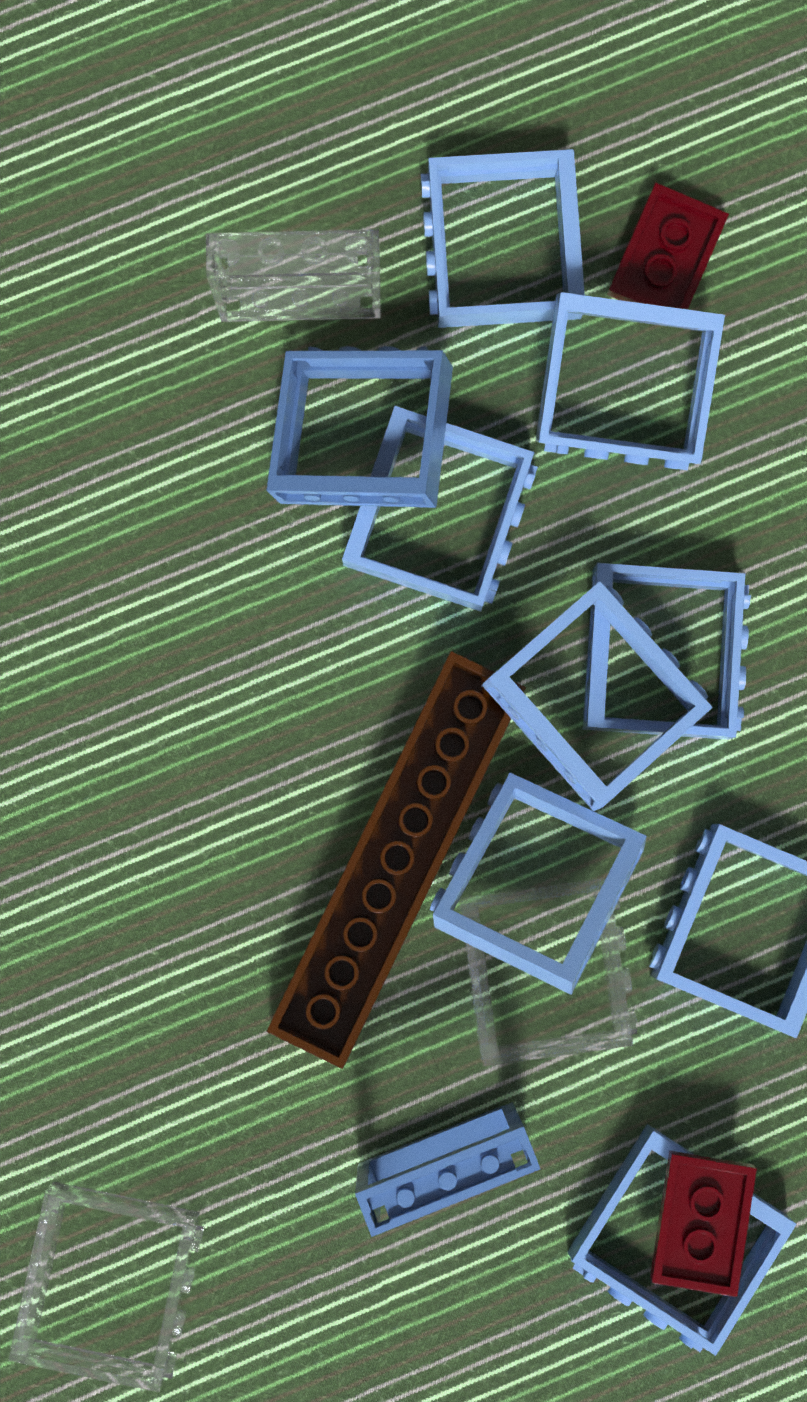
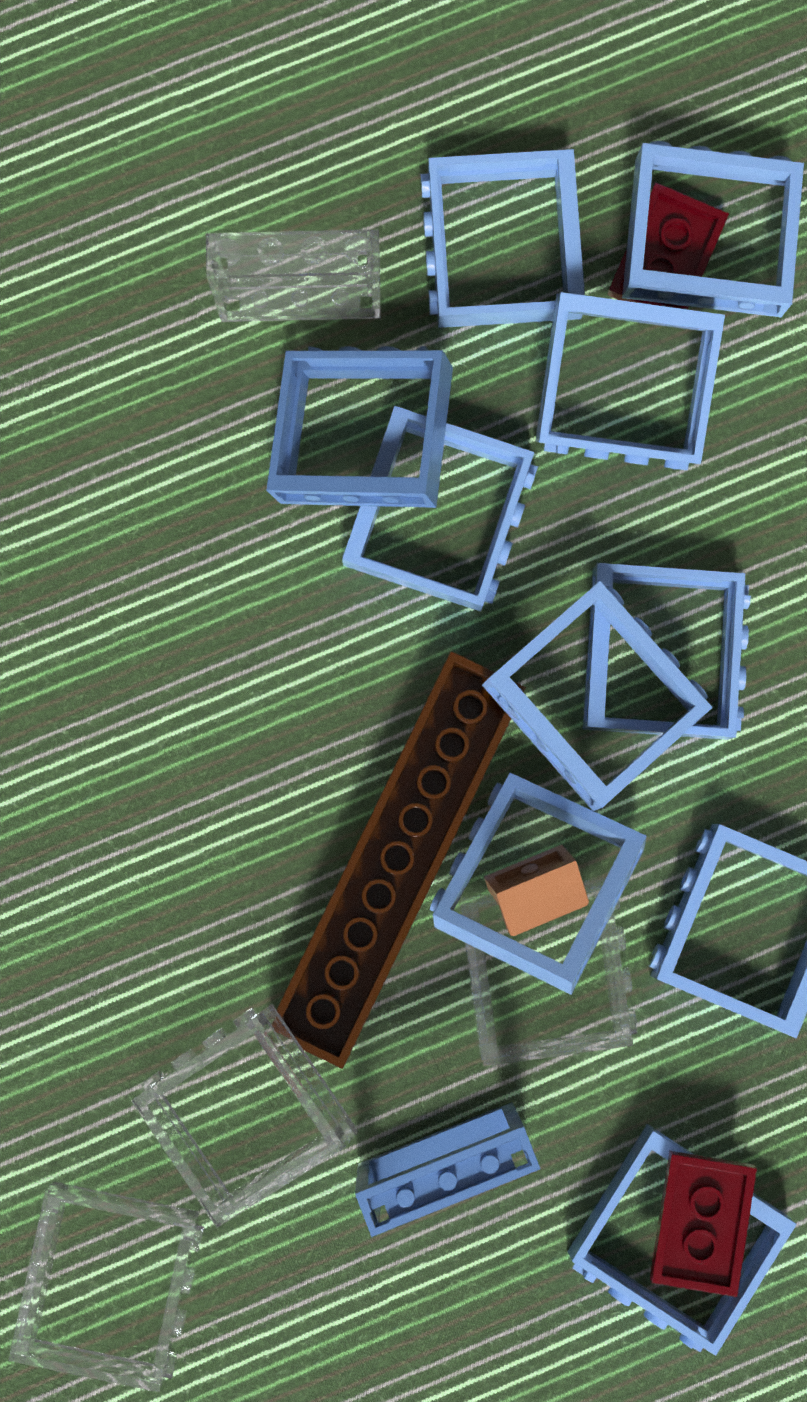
none -> clear window [131,1004,359,1228]
none -> nougat panel [484,844,589,936]
none -> light blue window [622,141,804,317]

